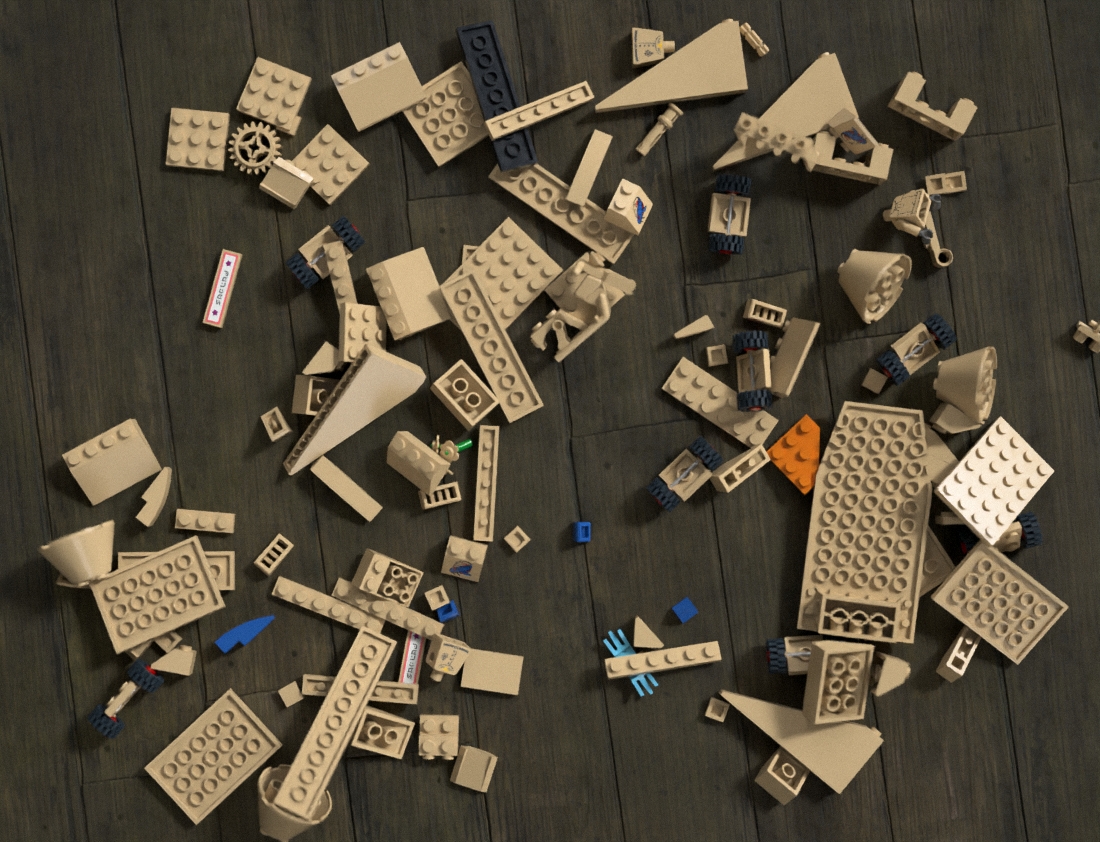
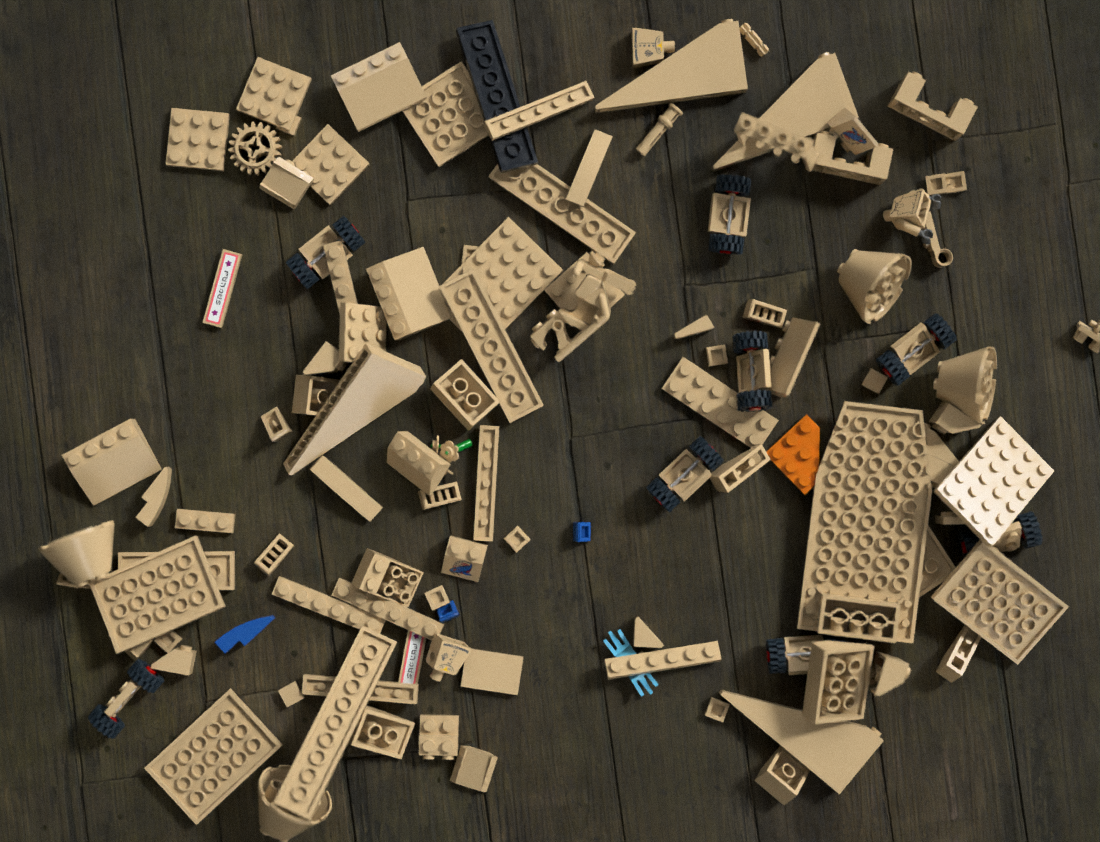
tan slope [604,178,653,235] -> none
blue slope [672,597,698,623] -> none

